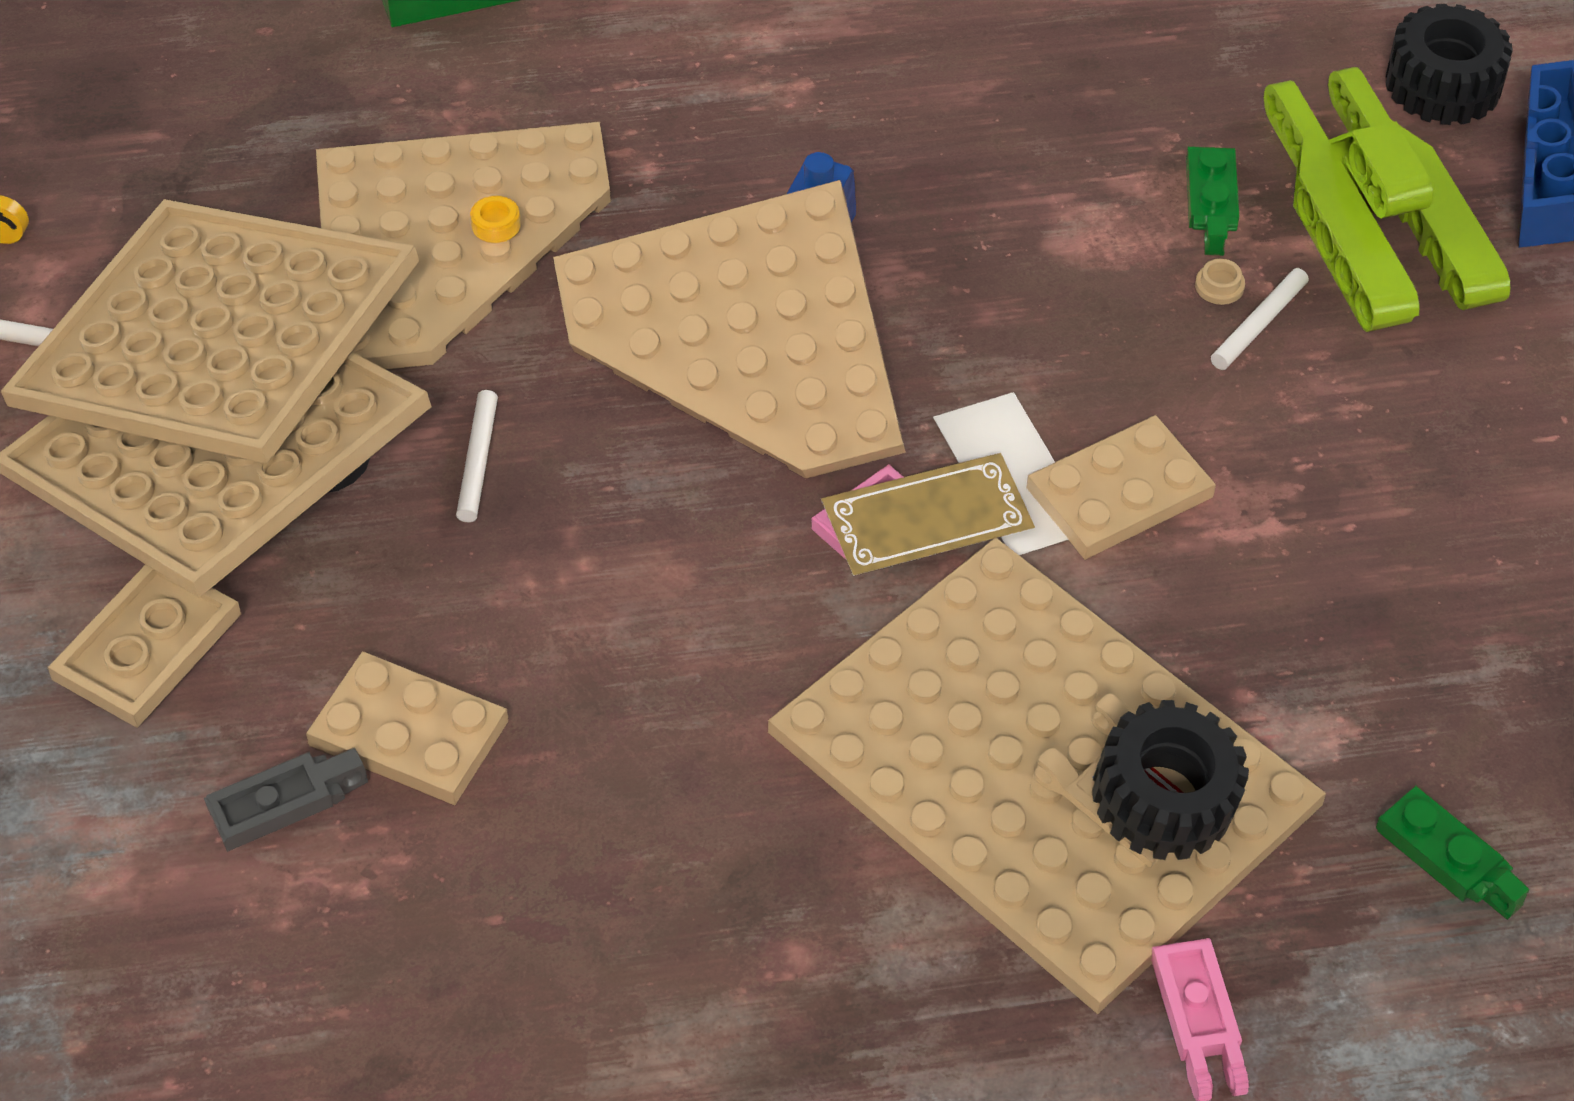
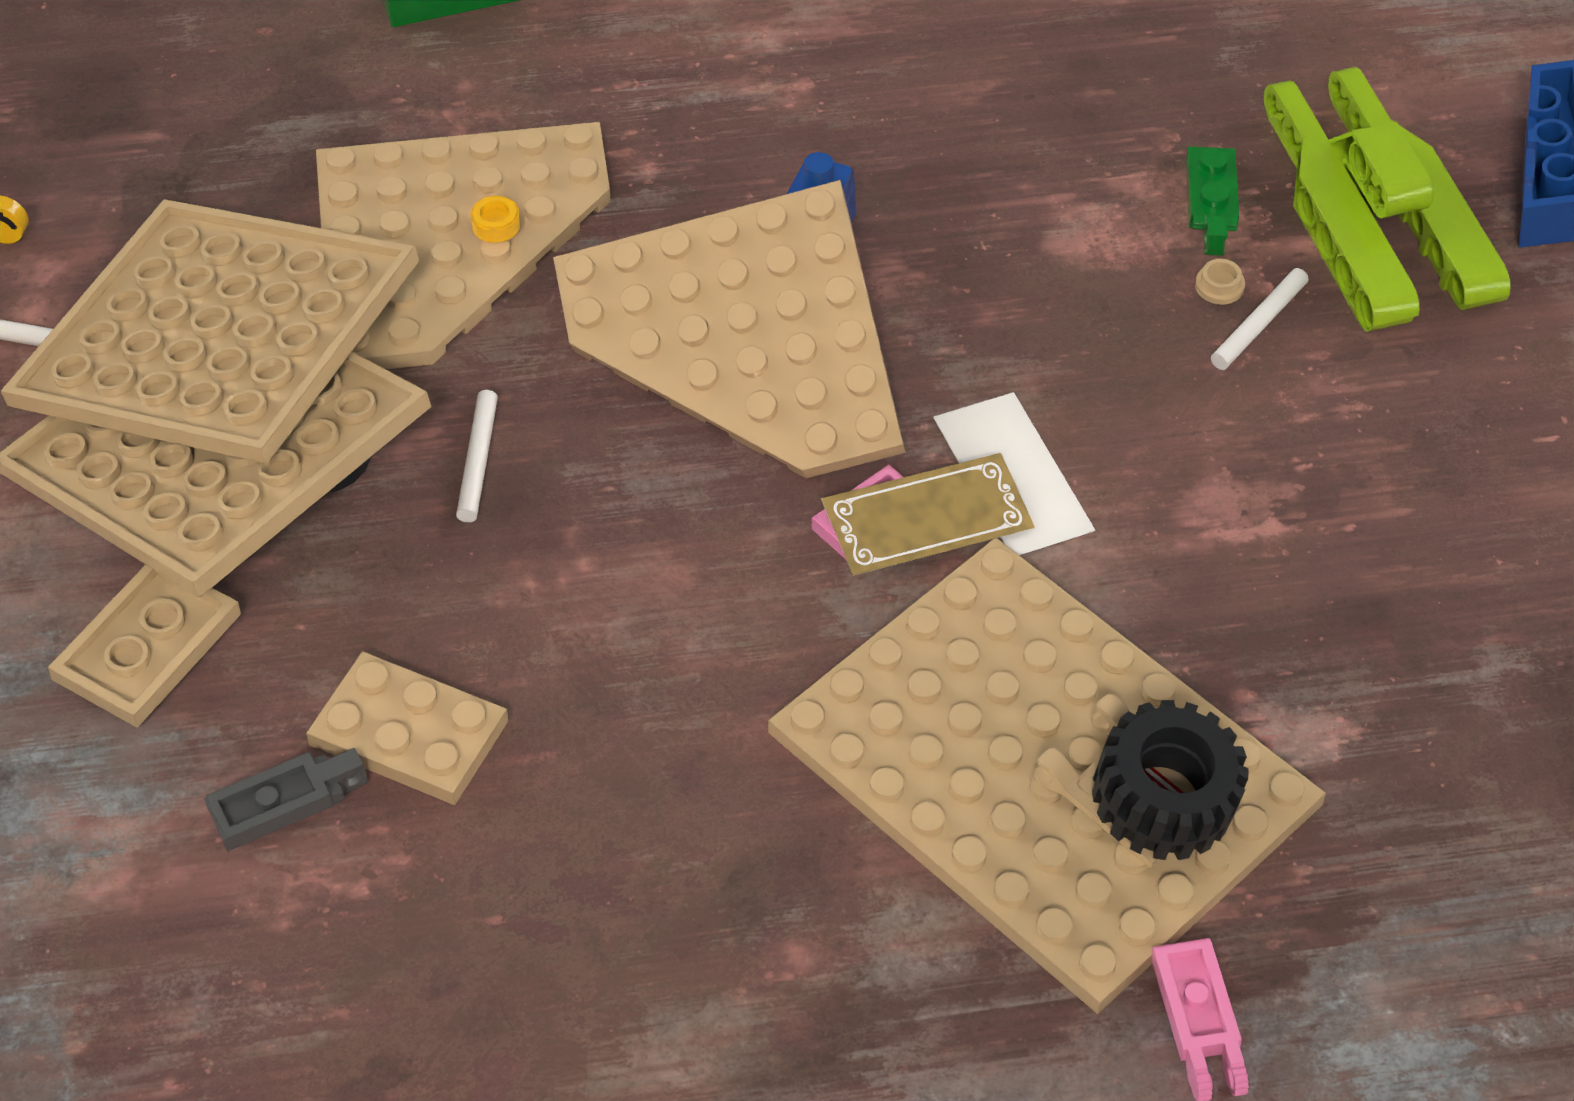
tan plate [1026,415,1216,560] -> none
green hinge [1376,786,1529,920] -> none
black tyre [1385,4,1513,125] -> none

